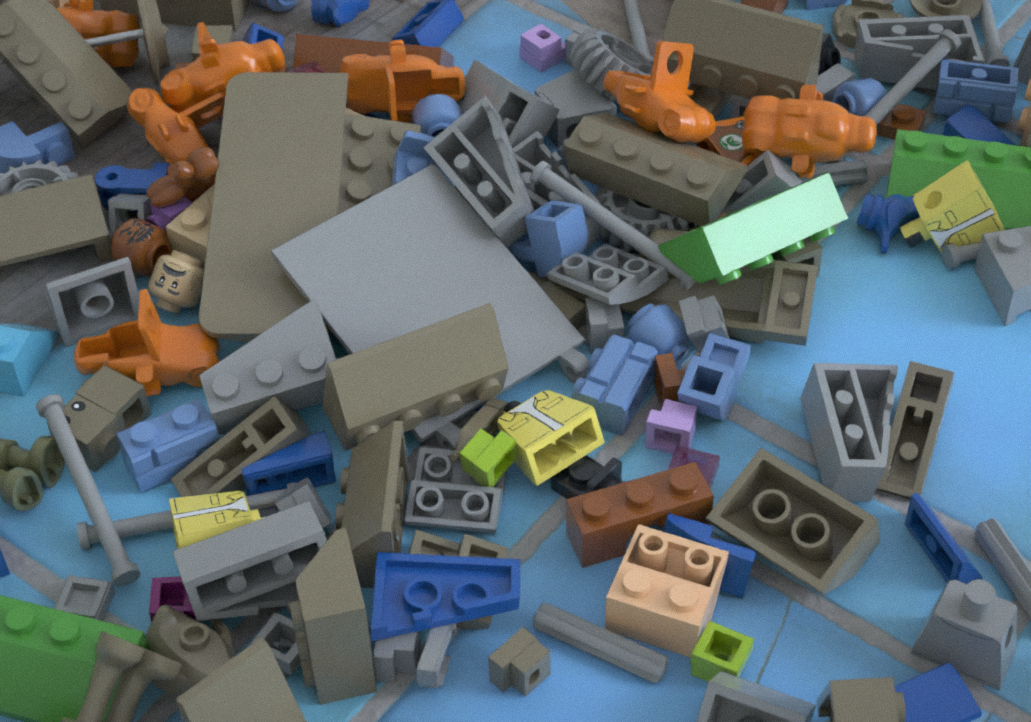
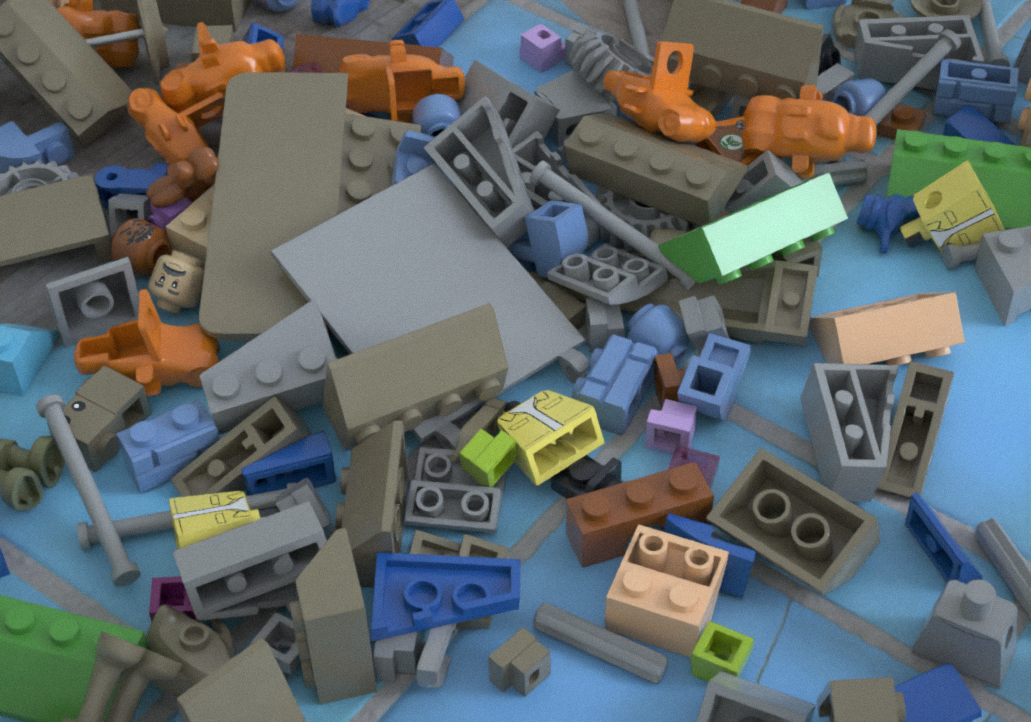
light grey tile [54,575,115,621] -> none
none -> light nougat slope [809,292,965,365]

